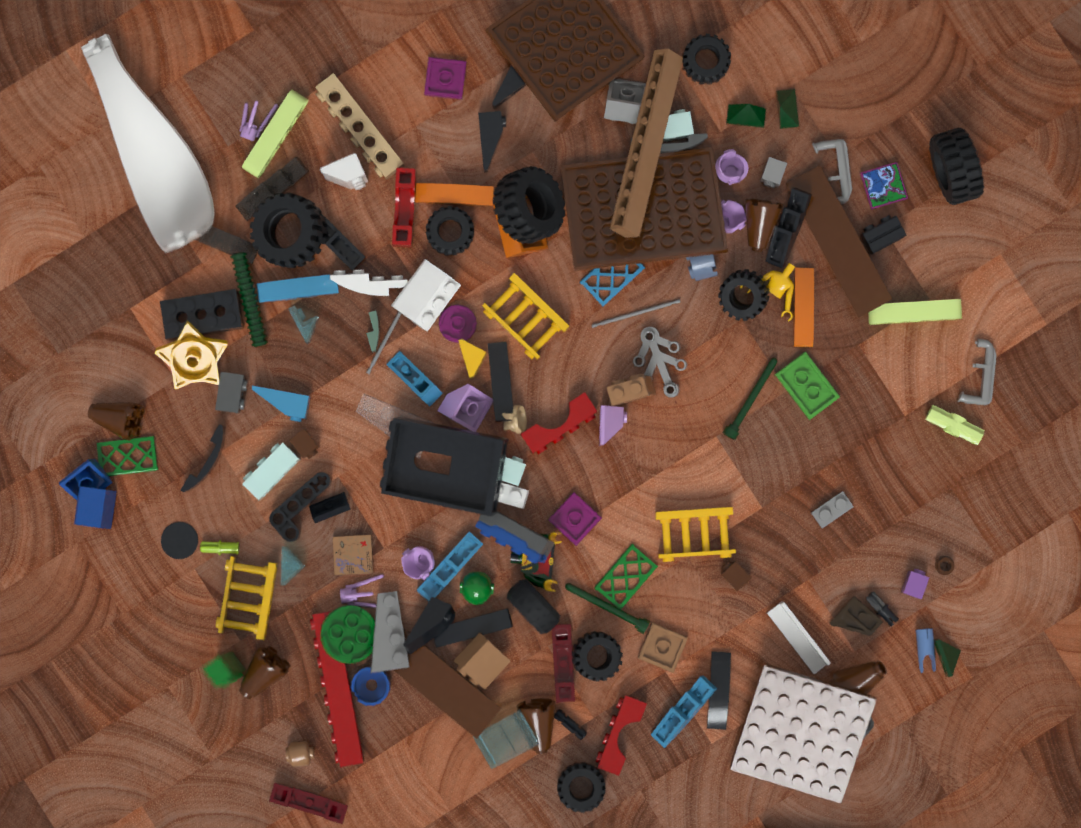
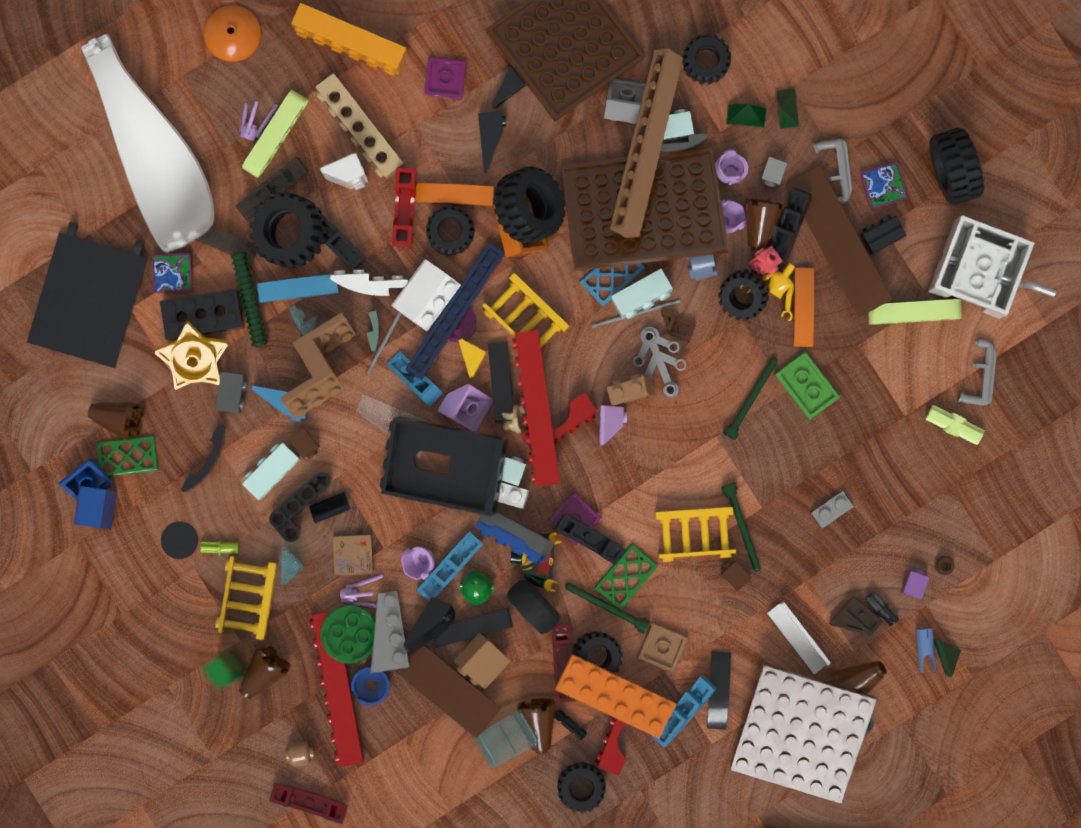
none -> black flag [27,222,148,368]
none -> tile [152,253,193,294]
none -> orange dish [204,5,261,62]
none -> medium nougat bracket [280,312,356,419]
none -> light orange brick [291,3,408,76]
none -> dark blue plate [405,243,505,380]
none -> red brick [512,330,560,487]
none -> black slope [554,513,625,565]
none -> orange plate [555,654,676,738]
none -> light aqua brick [611,269,673,319]
none -> reddish brown slope [661,310,696,342]
none -> dark green piece [721,482,761,572]
none -> coral brick [748,246,783,276]
none -> white piece [928,215,1057,319]

